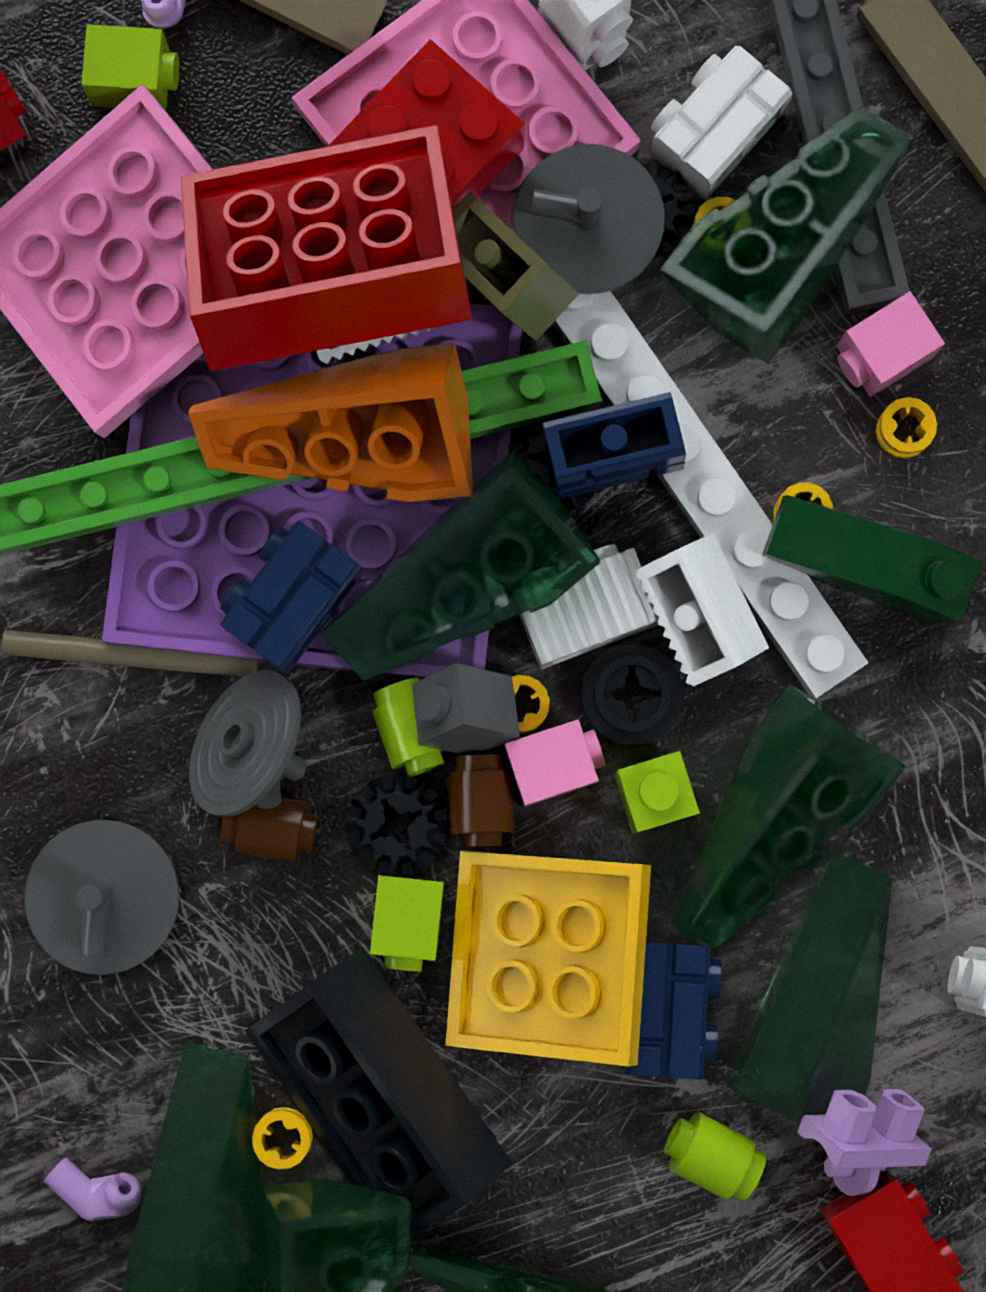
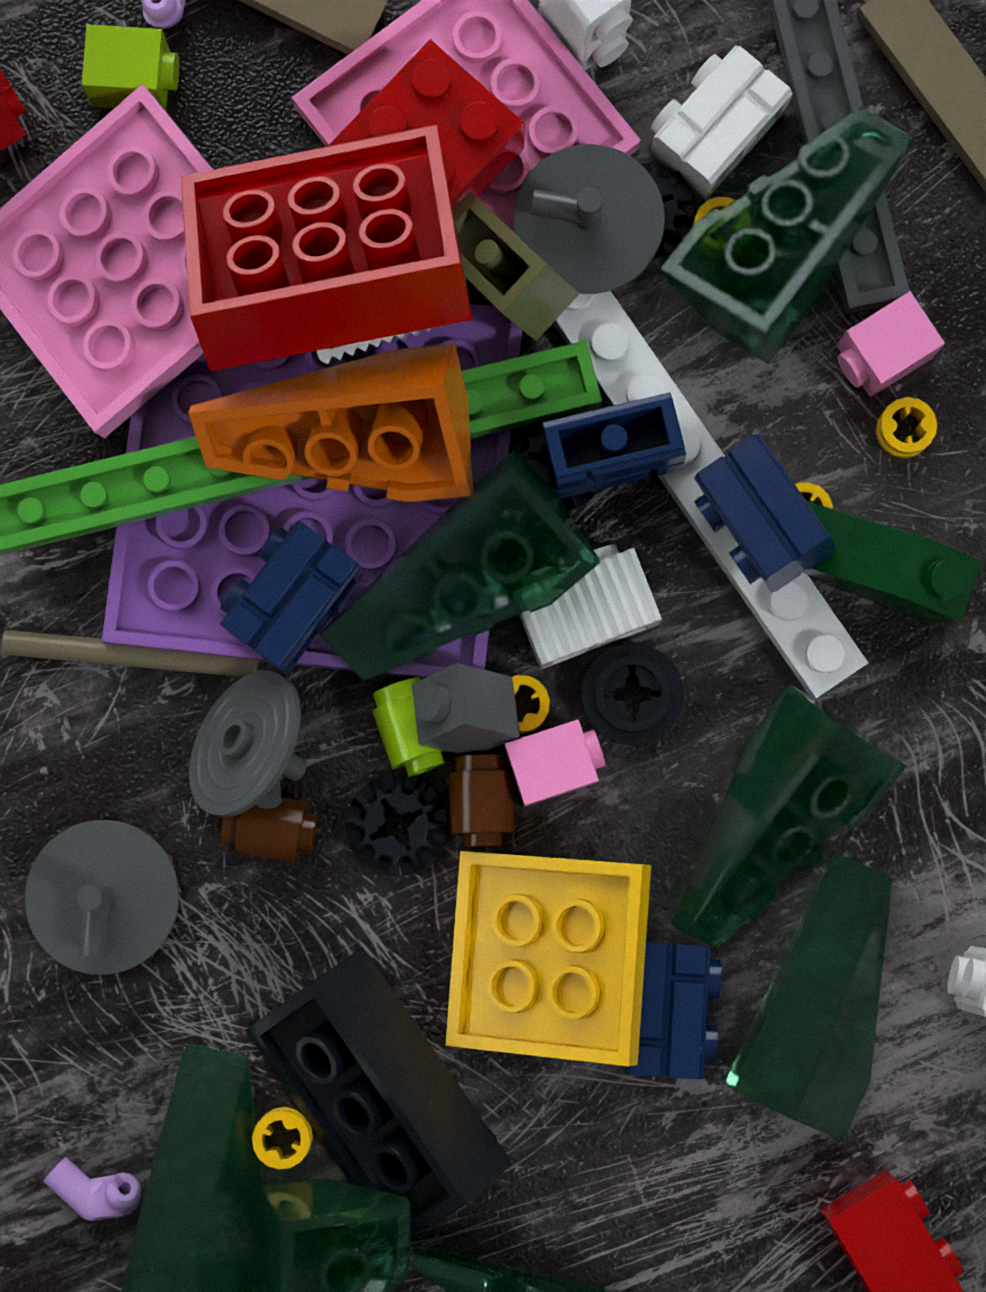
lime brick [370,875,445,972] -> none
lime brick [613,751,700,834] -> none
white brick [635,533,769,686] -> none
lime brick [664,1112,766,1201] -> none
lavender hips [797,1089,932,1196] -> none
none -> dark blue brick [694,434,836,593]

